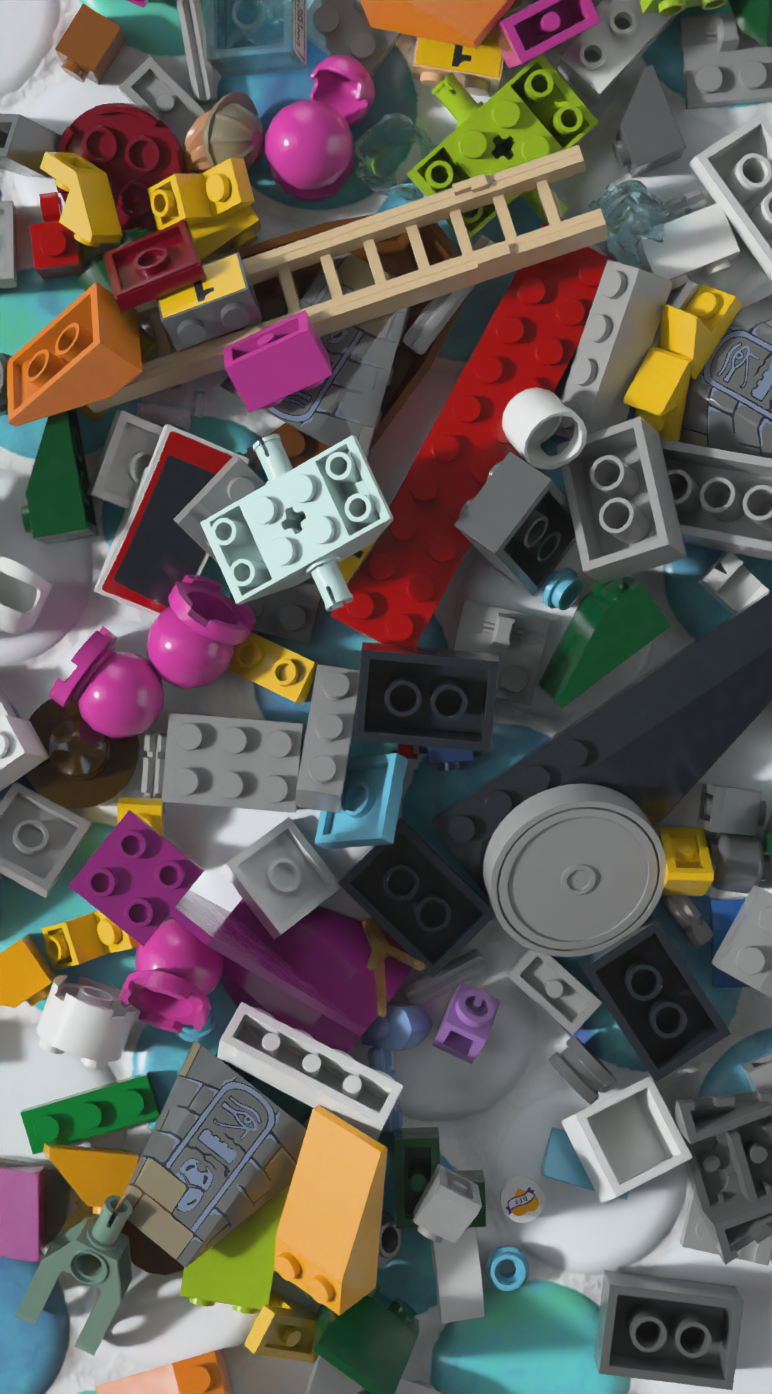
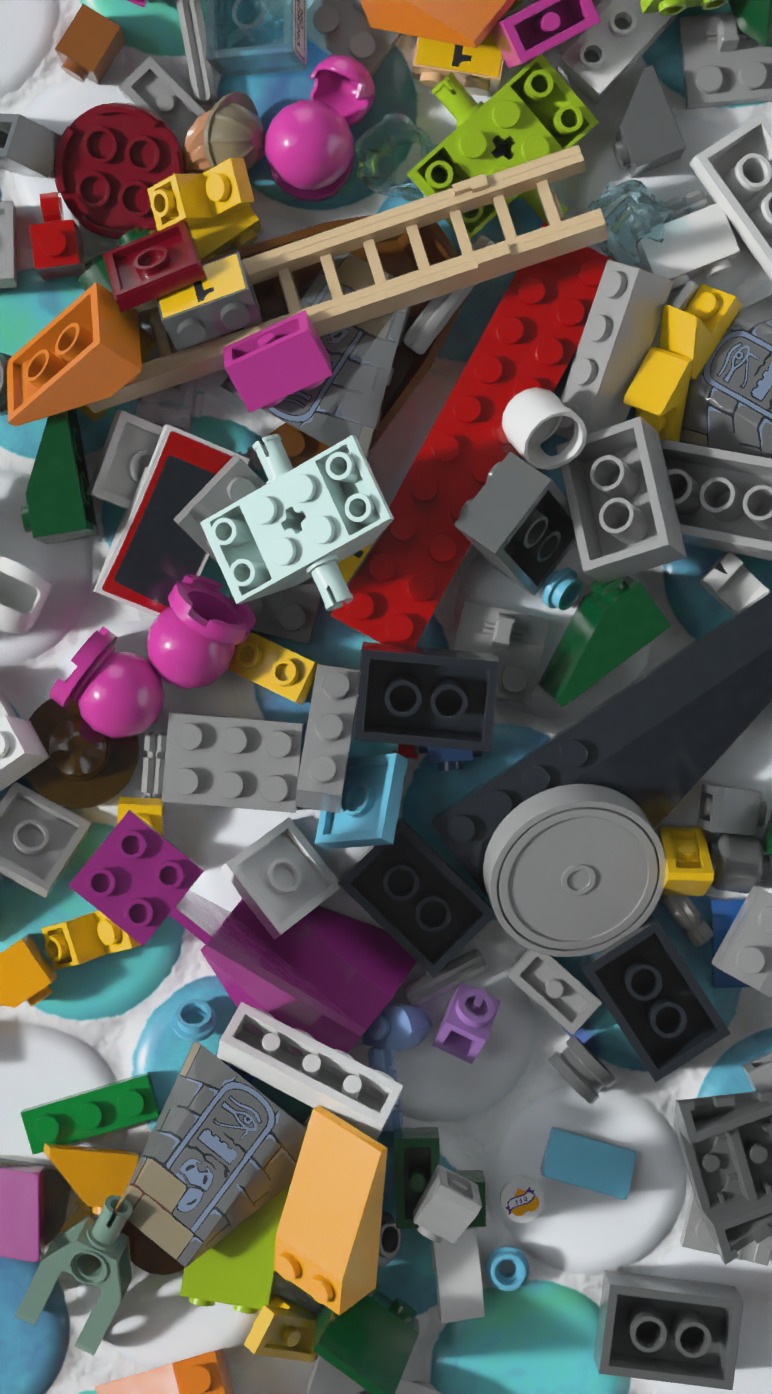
white brick [37,975,138,1070] -> none
yellow slope [40,151,123,247] -> none
dark pink tile [119,918,224,1033] -> none
clear yellow plant [362,917,425,1017] -> none
white piece [561,1076,693,1203] -> none

